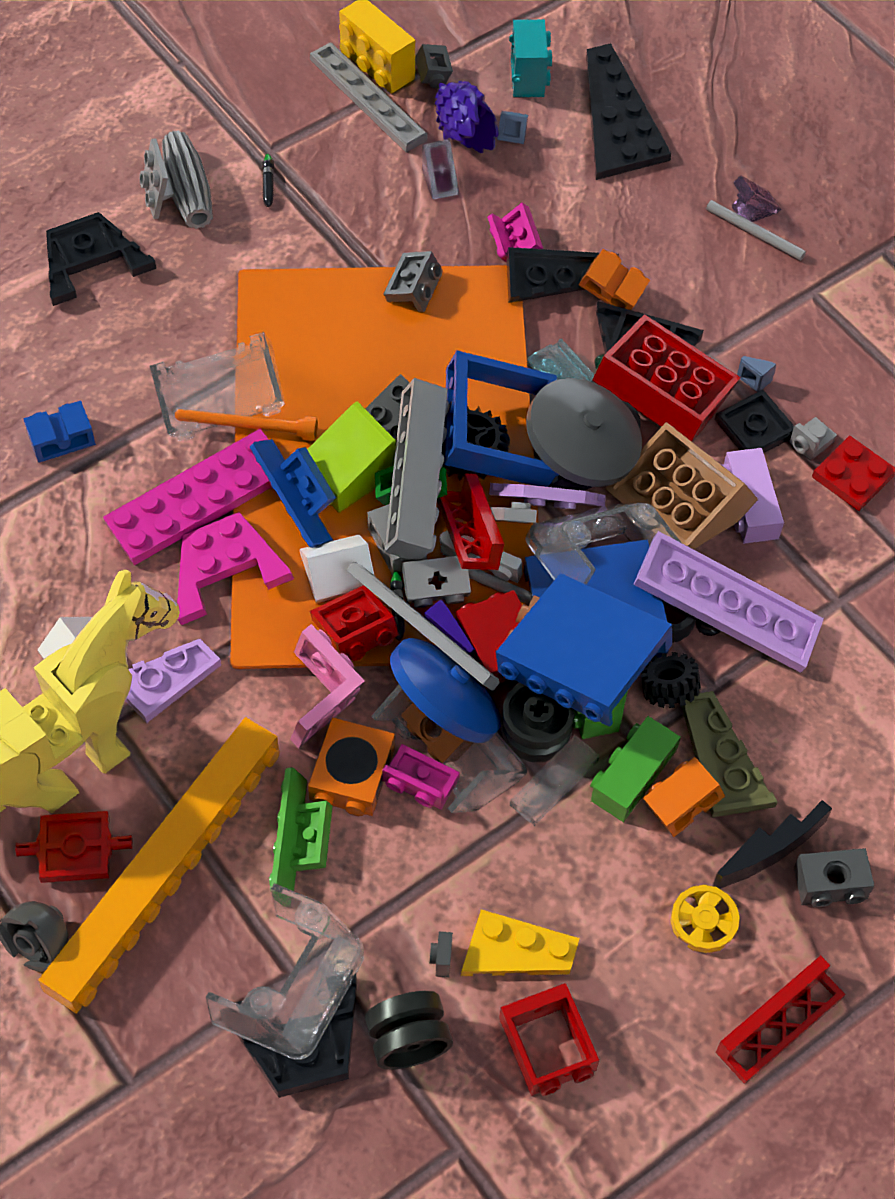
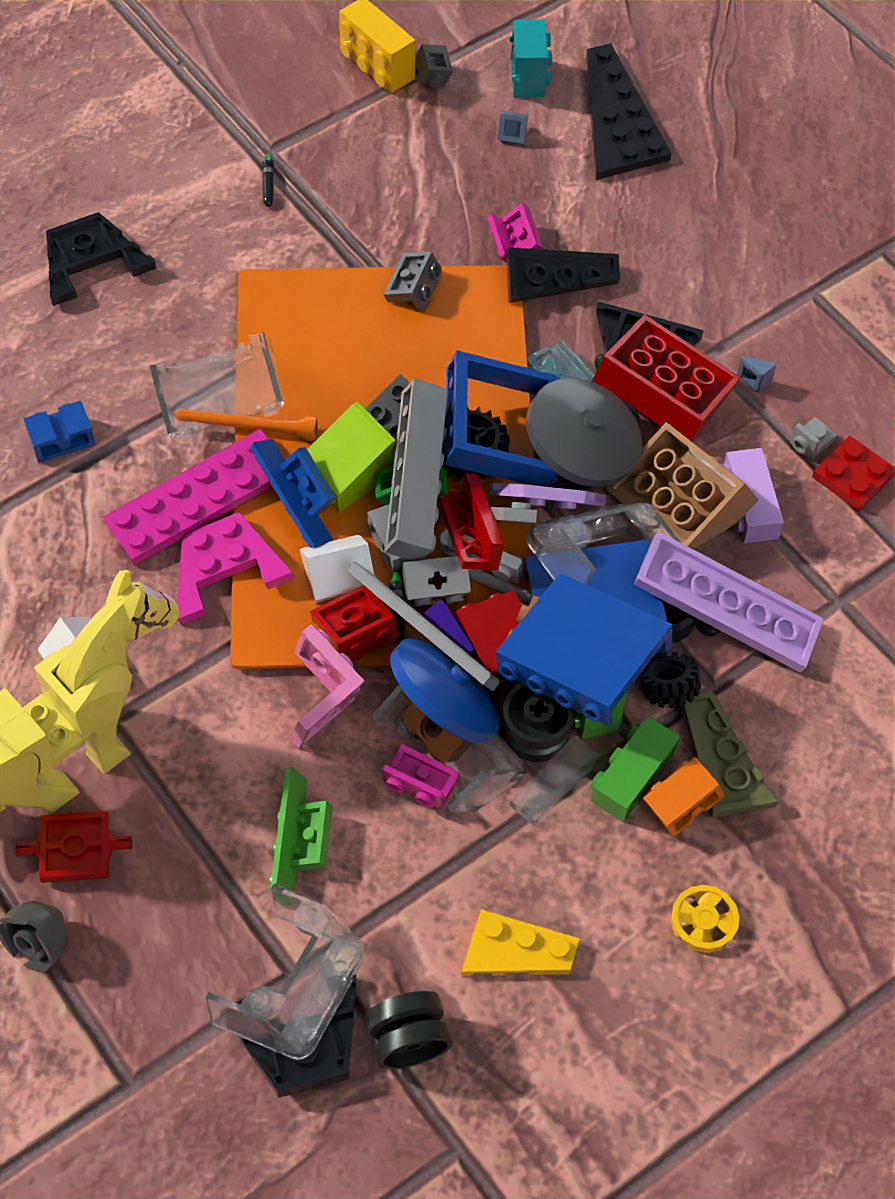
light orange brick [38,717,280,1014] -> none
lavender wing [125,639,221,723] -> none
light grey plate [139,131,213,229] -> none
orange brick [308,717,395,817] -> none
light grey tile [310,42,427,153] -> none
clear purple slope [422,139,459,199] -> none
dark grey plate [429,931,453,977] -> none
dark purple head [434,81,499,153] -> none
red window [499,983,600,1096] -> none
orange brick [579,249,650,310] -> none
light grey bar [706,200,806,261] -> none
black slope [712,800,832,889] -> none
black tile [714,390,794,453] -> none
red fence [715,955,846,1084] -> none
clear purple slope [732,175,782,222] -> none
dark grey brick [794,848,874,907] -> none

